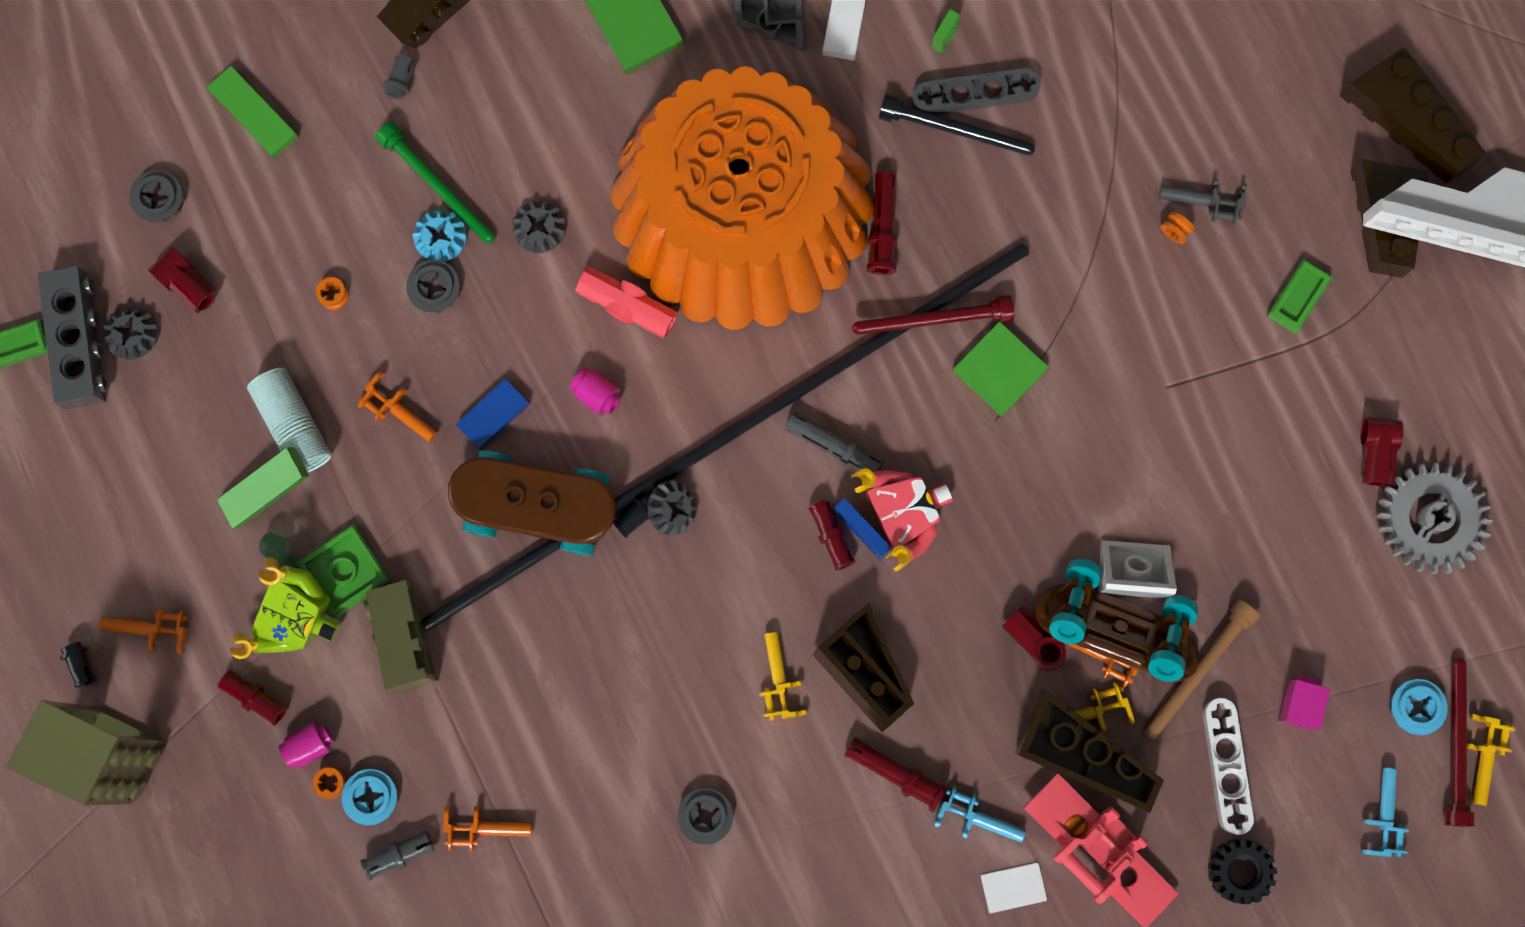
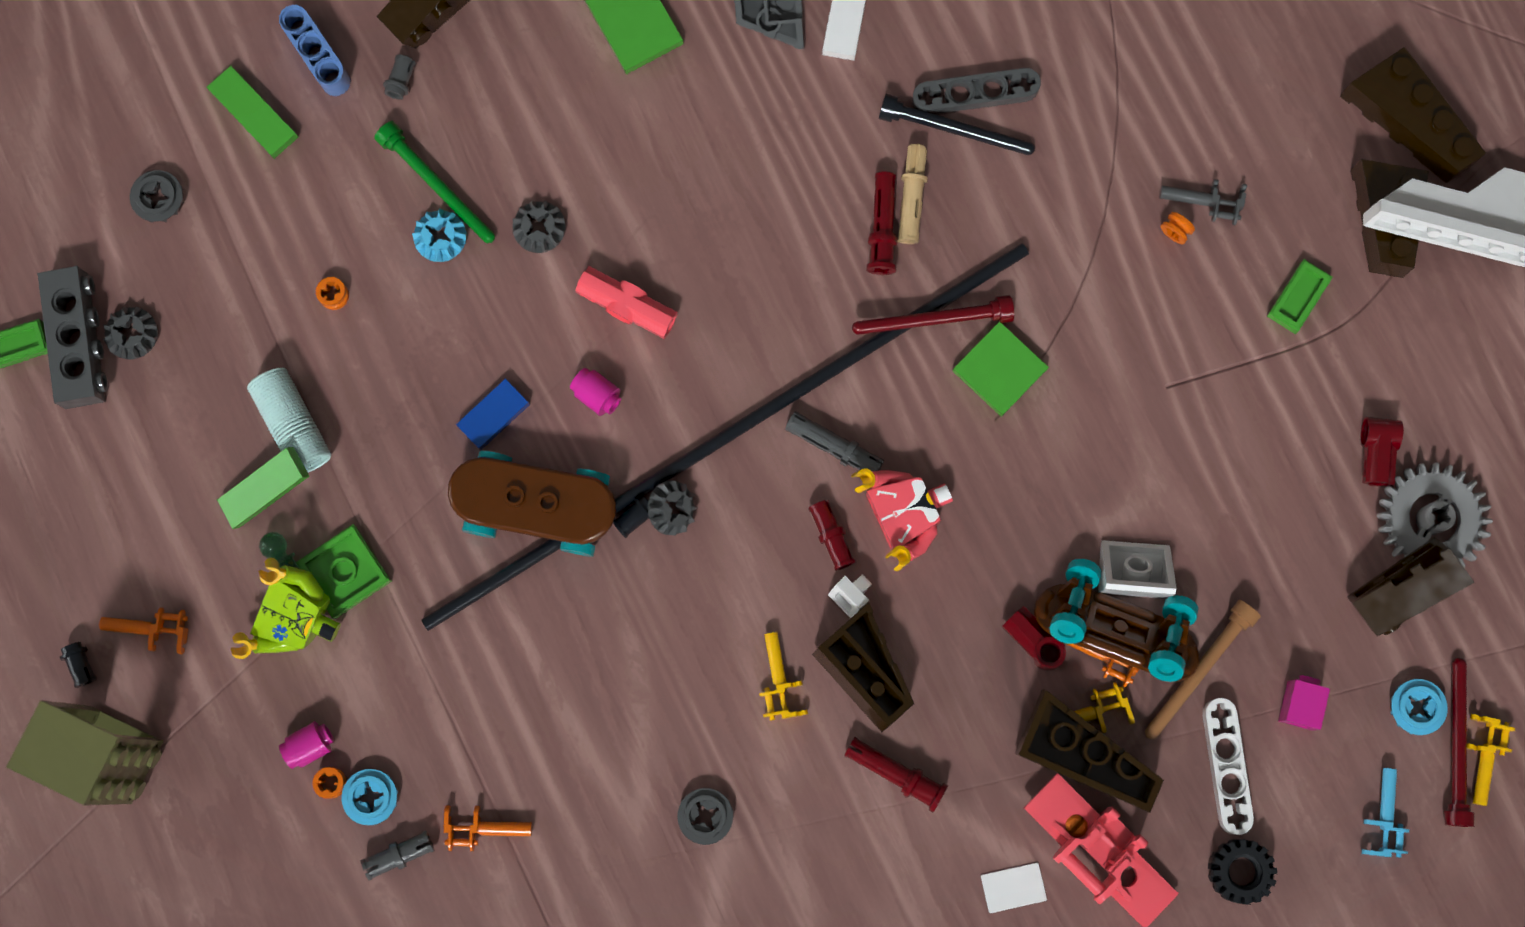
dark red piece [148,247,218,314] -> none
dark red pin [218,670,287,726] -> none
orange piece [358,370,438,443] -> none
olive wedge [364,580,438,693] -> none
dark grey gear [406,260,461,313] -> none
orange container [610,66,874,330] -> none
blue tile [834,498,891,561] -> none
bright green tile [931,9,961,53] -> none
medium azure piece [934,785,1026,843] -> none
none -> medium blue beam [279,5,350,96]
none -> white tile [828,574,872,618]
none -> tan axle [898,144,928,244]
none -> dark brown wedge [1347,537,1475,636]

